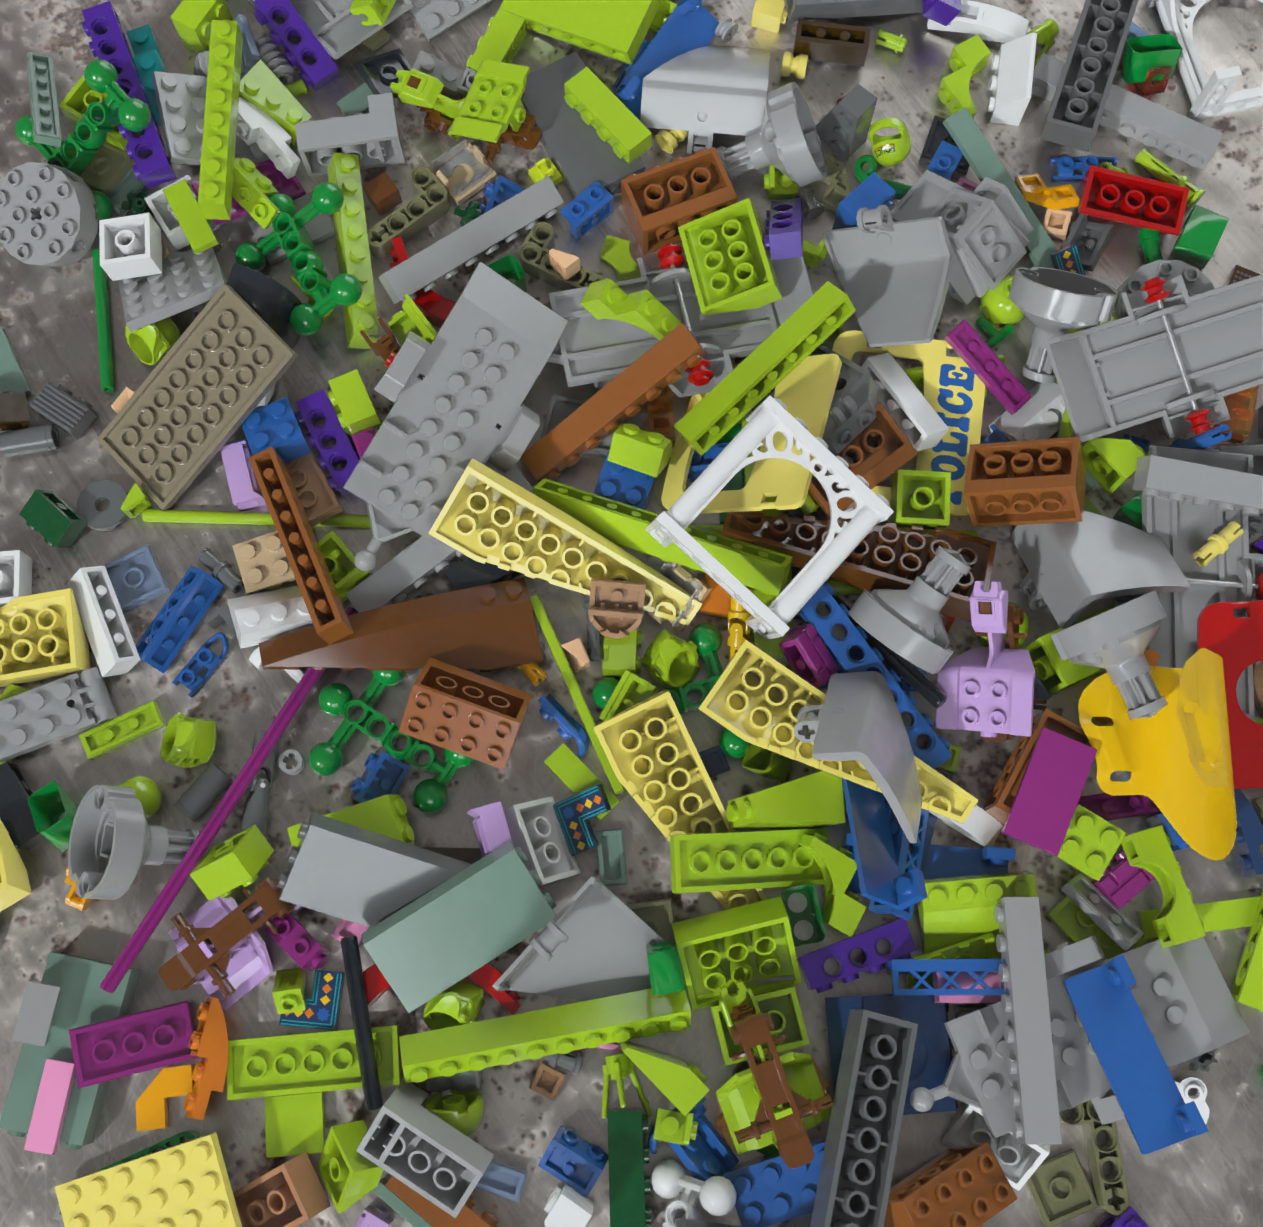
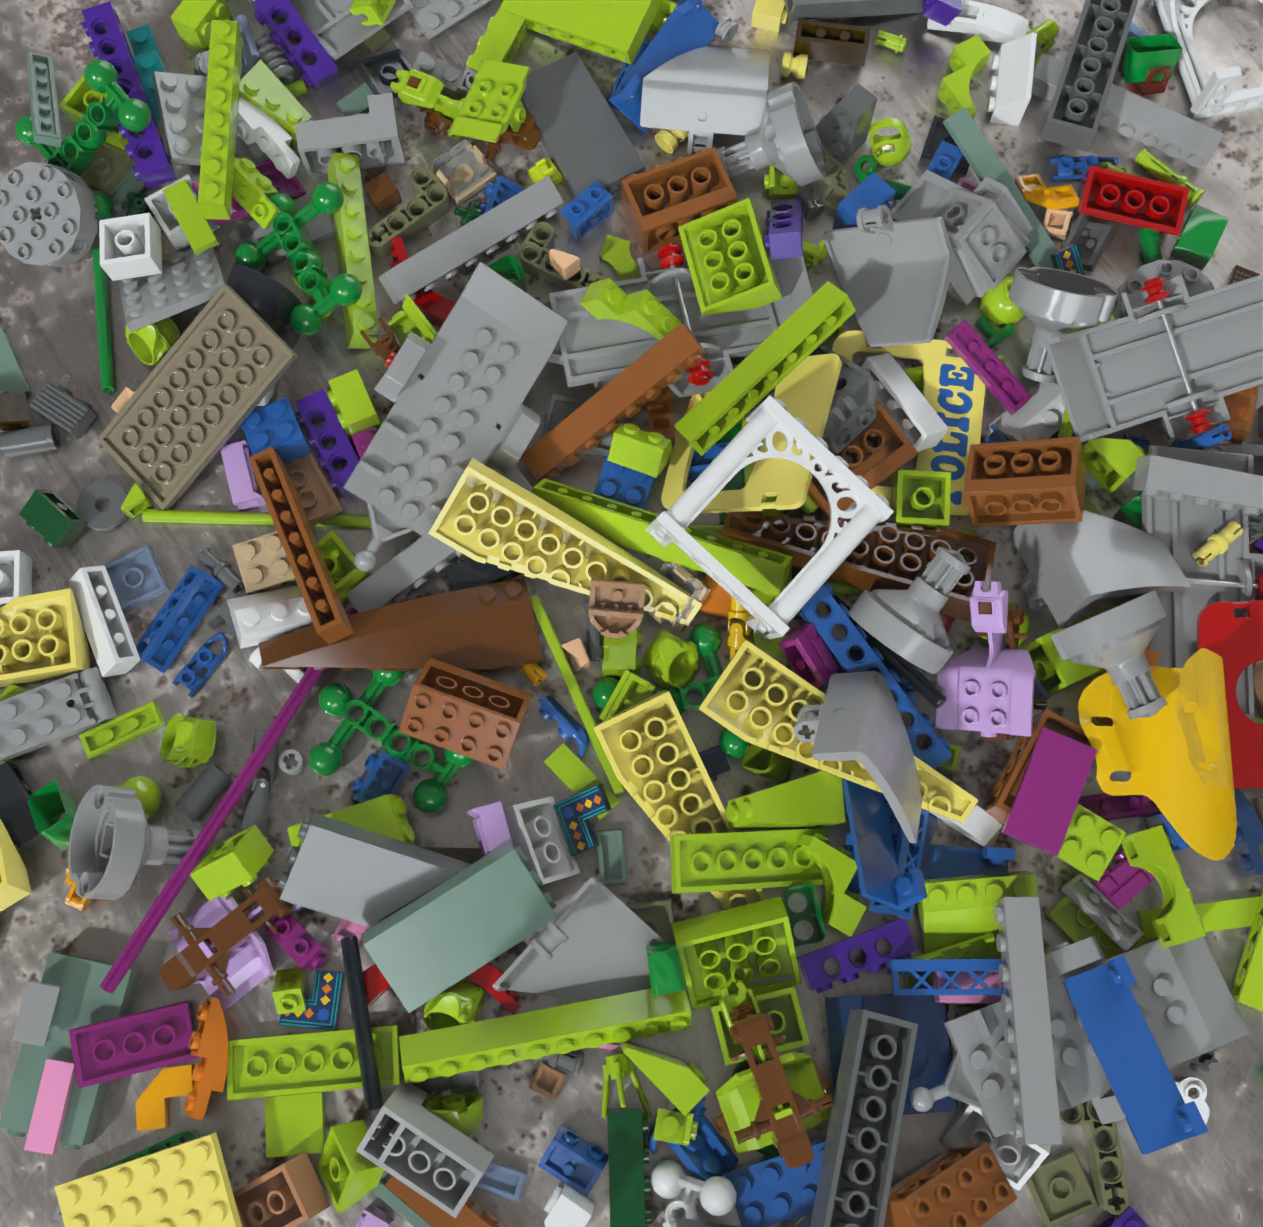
lime brick [564,67,652,164] -> none

